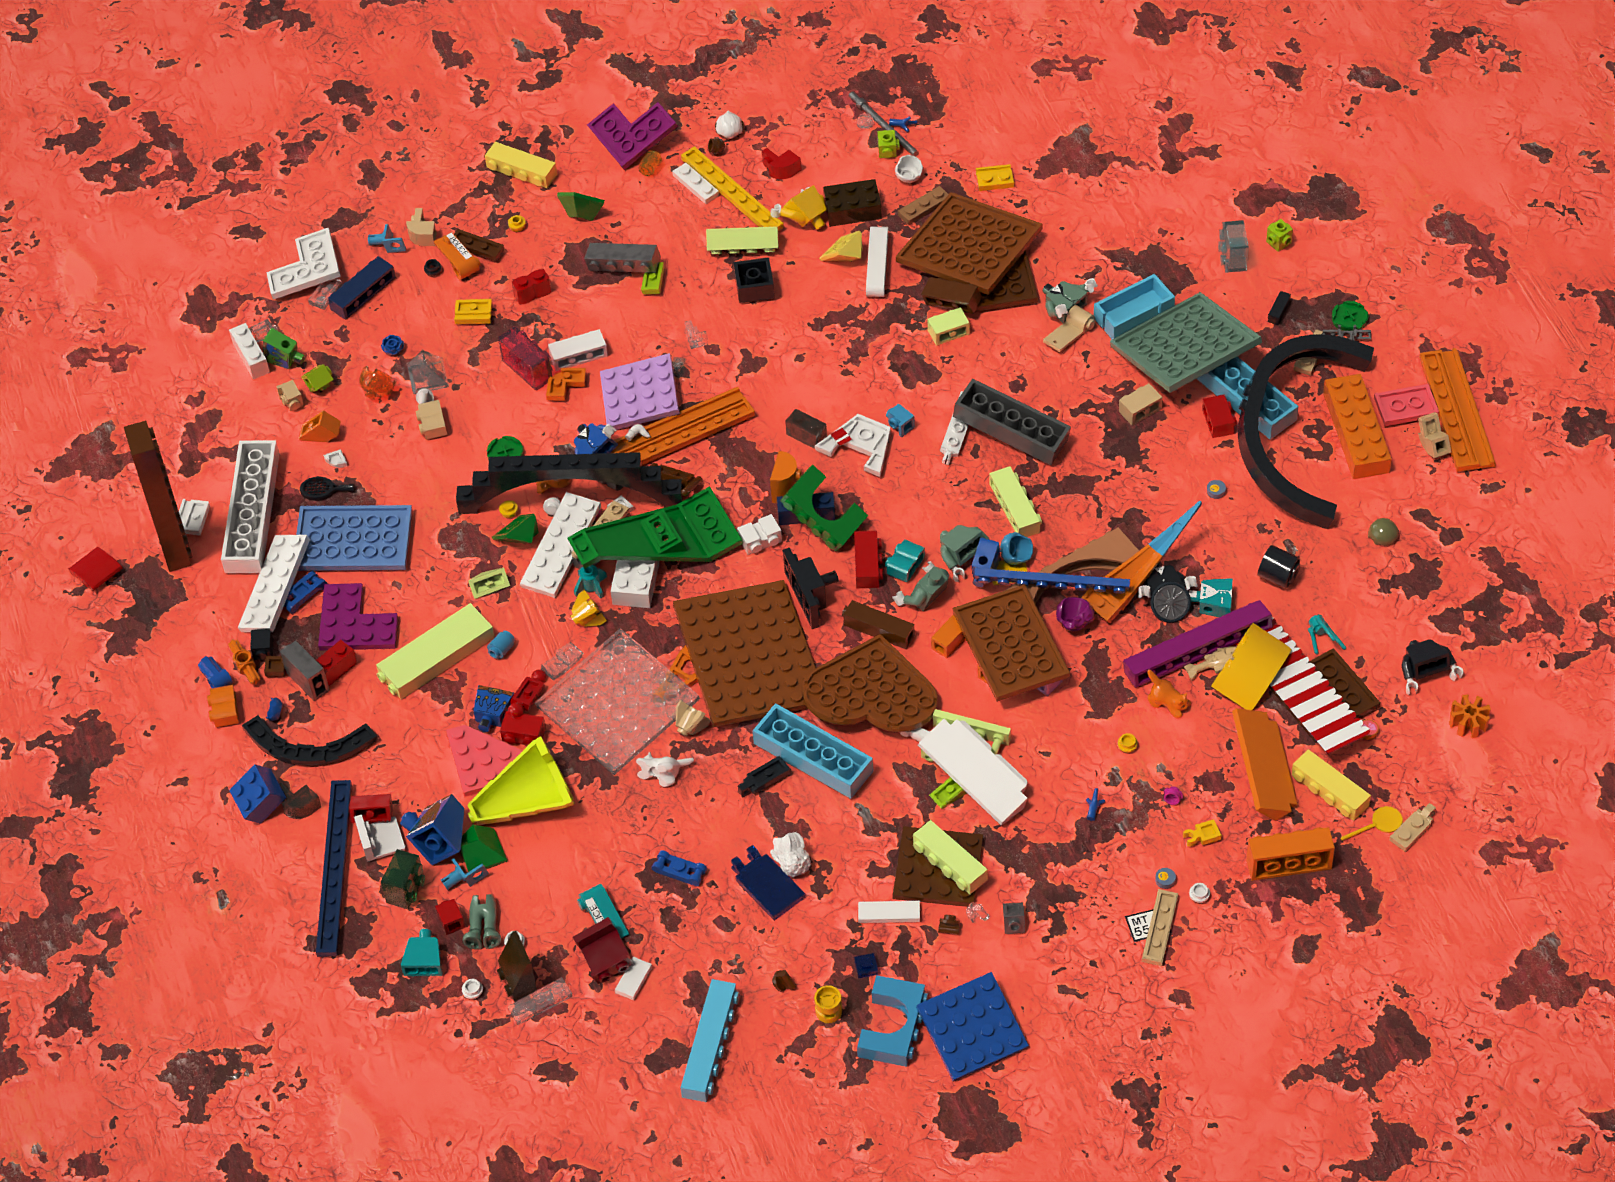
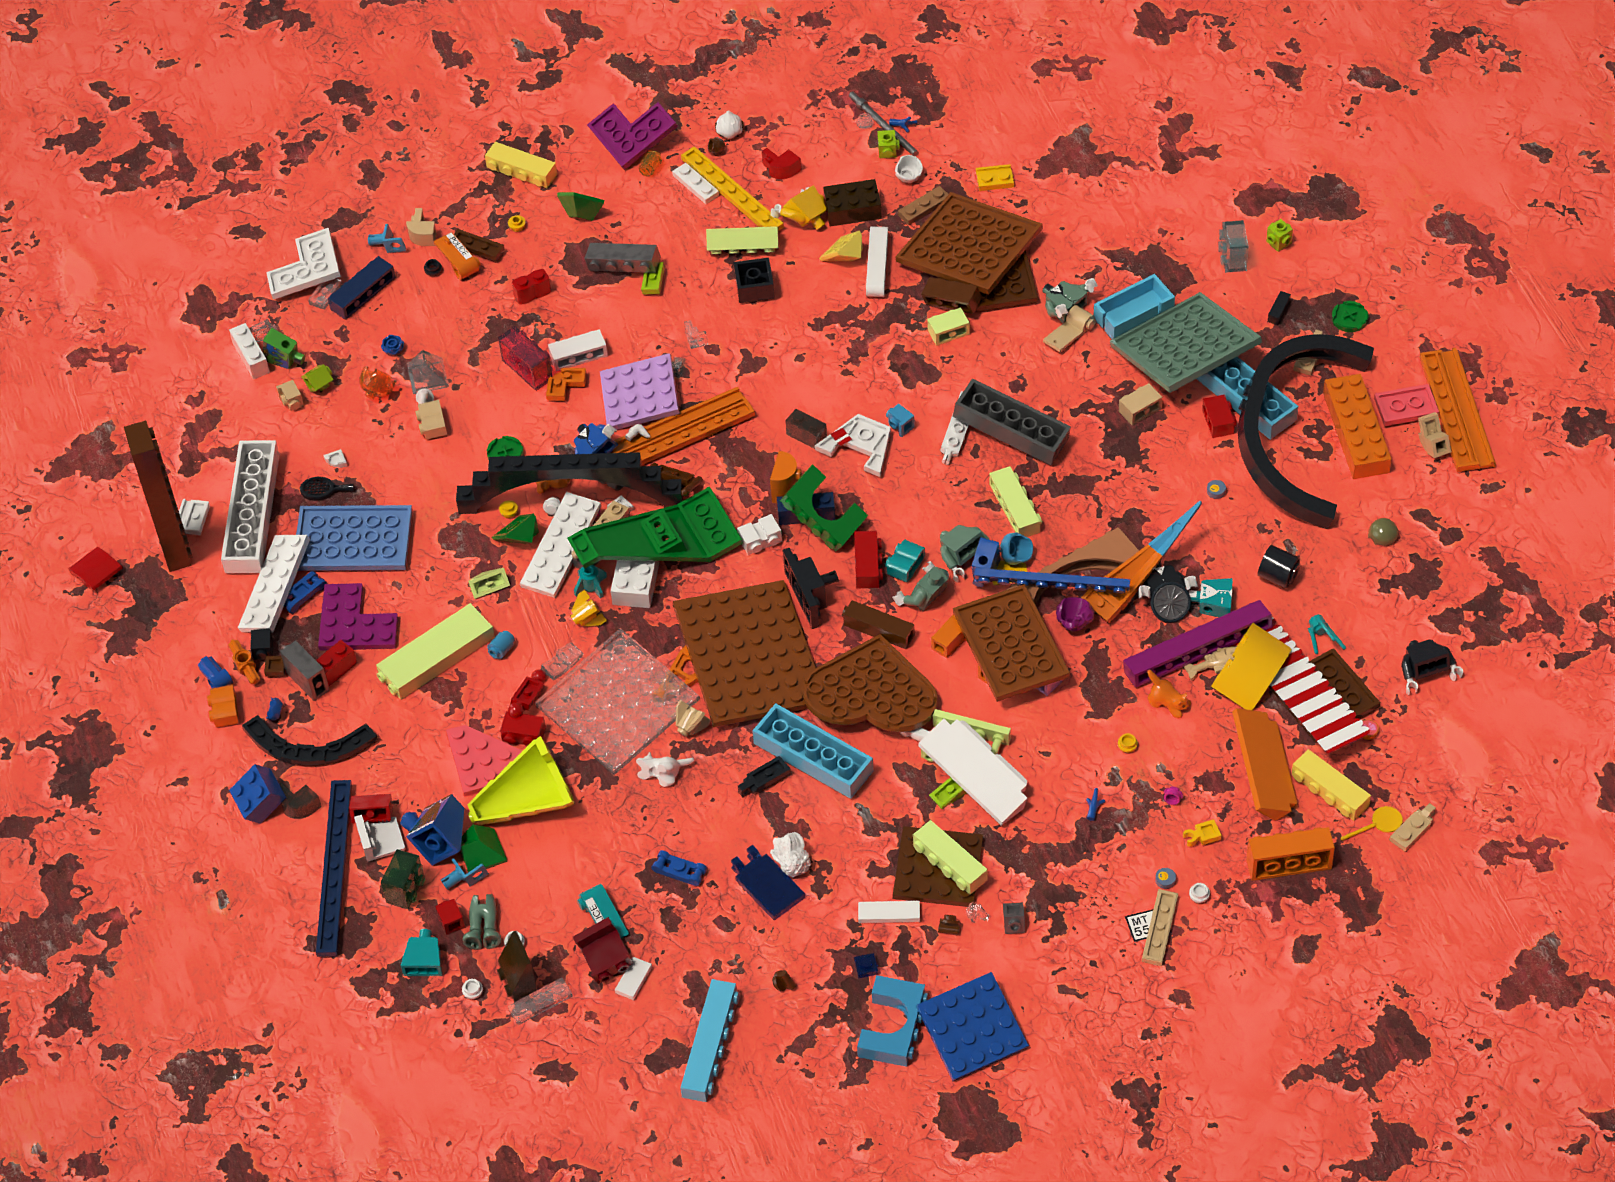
orange slope [299,410,341,443] -> none
yellow plate [454,299,492,324] -> none
torso [474,685,514,732] -> none
yellow wheel [814,985,842,1023] -> none
flat silver piece [1323,325,1371,341] -> none
orange gear [1449,694,1491,738] -> none

